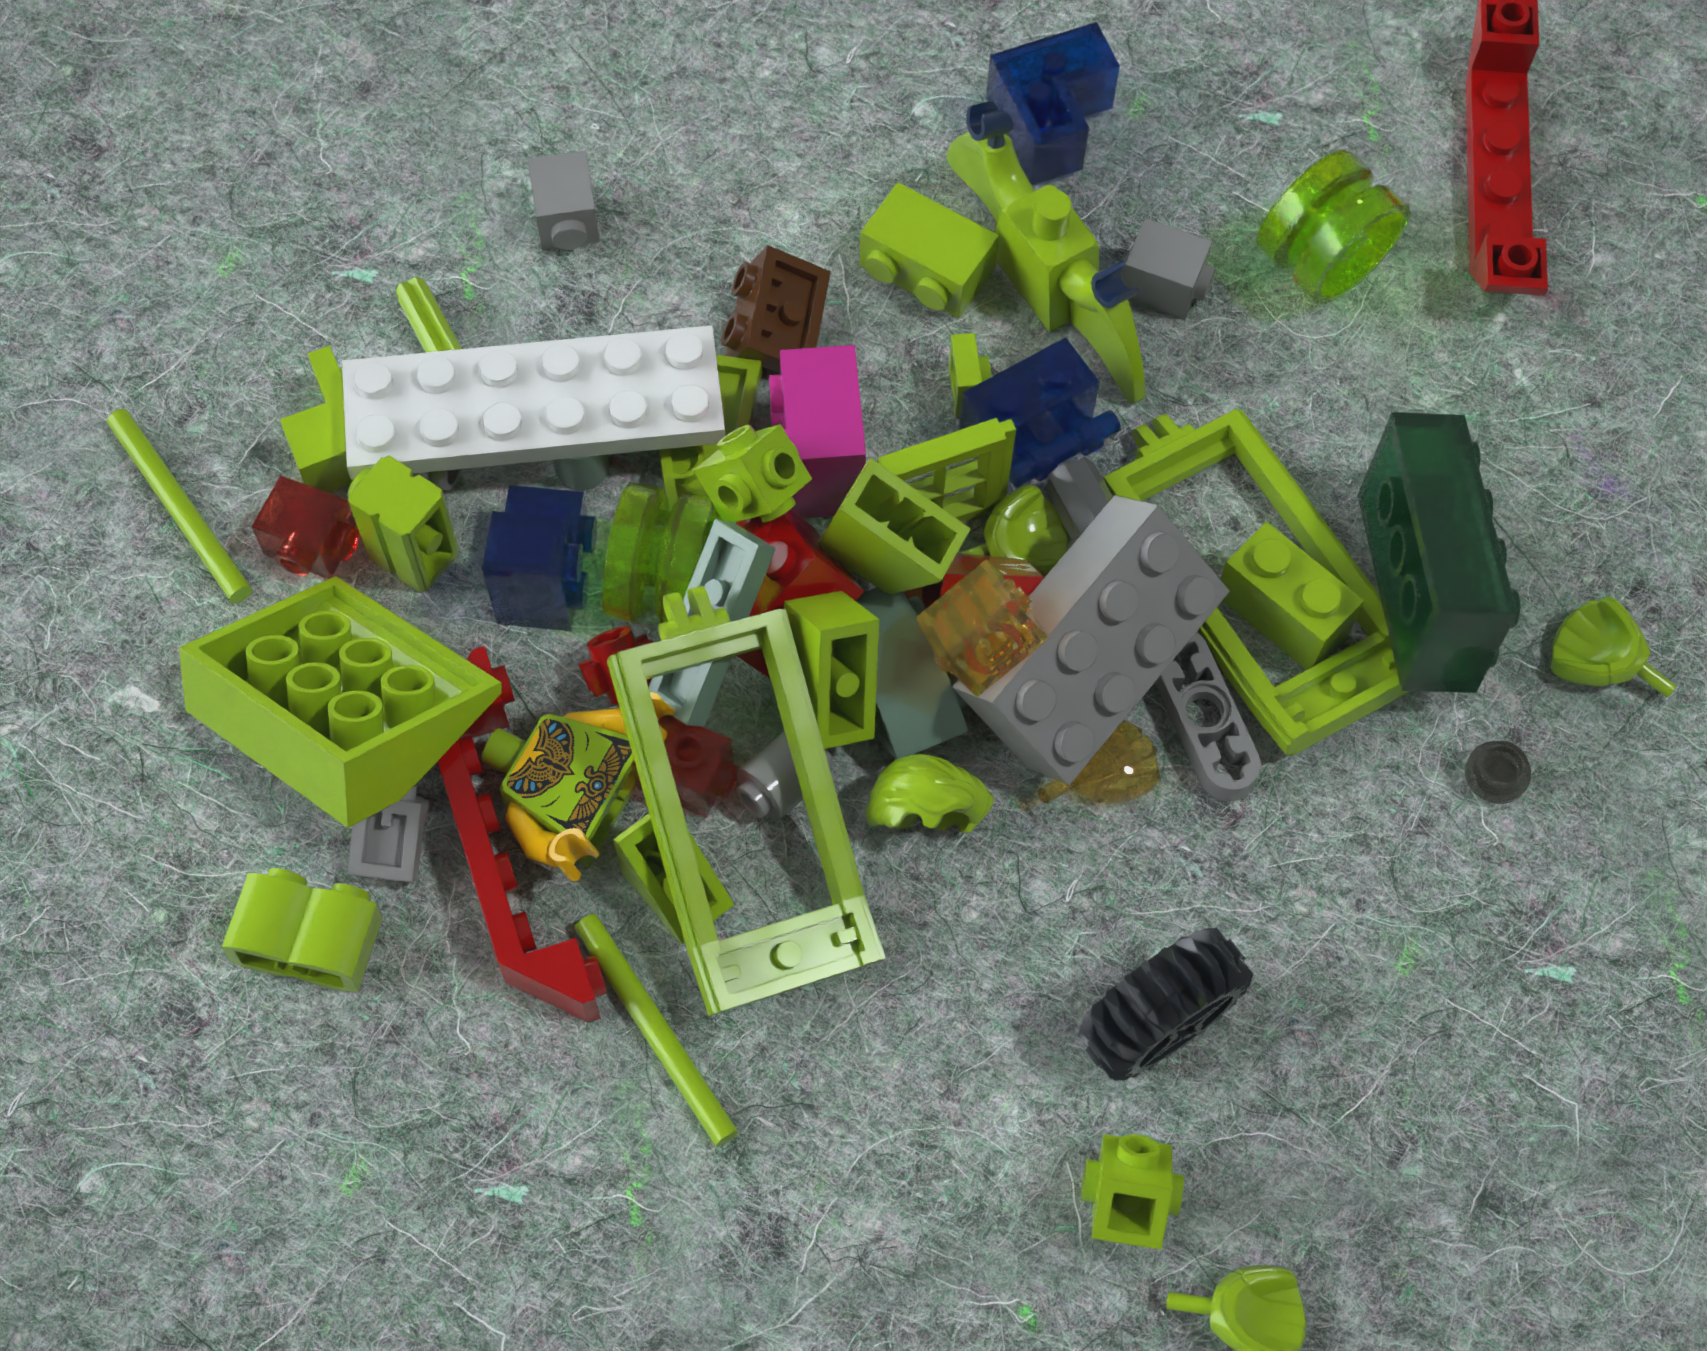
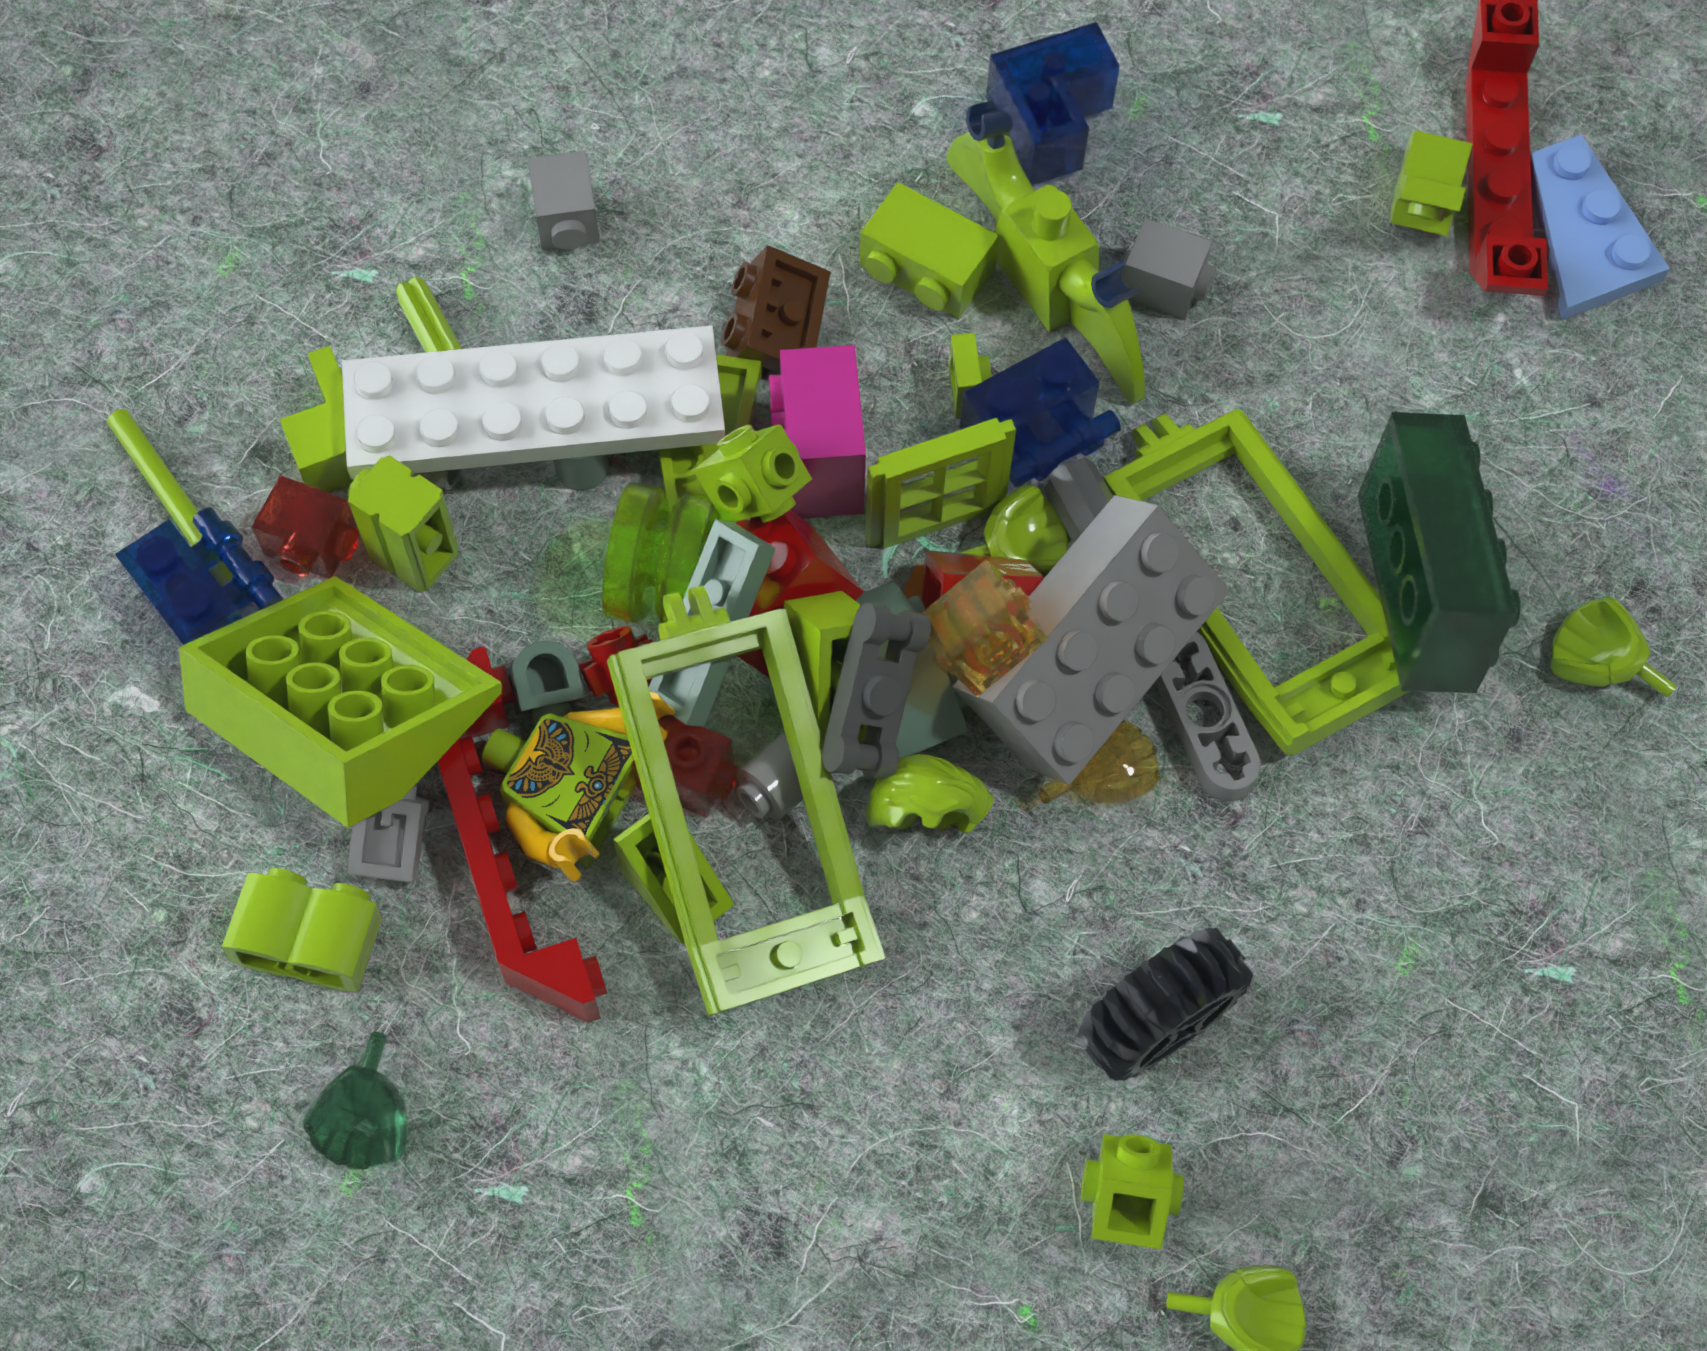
clear blue brick [482,485,597,631] -> none
lime bar [574,913,739,1147] -> none
lime torso [818,458,971,594] -> none
lime brick [1220,521,1365,670] -> none
clear neon green wheel [1256,149,1411,304] -> none
clear smoke plate [1465,741,1531,804] -> none
none -> clear blue brick [115,507,283,647]
none -> clear green piece [302,1032,407,1170]
none -> sand green plate [509,641,585,724]
none -> dark grey plate [822,603,931,780]
none -> lime brick [1390,130,1473,236]
none -> light blue wing [1530,134,1670,320]

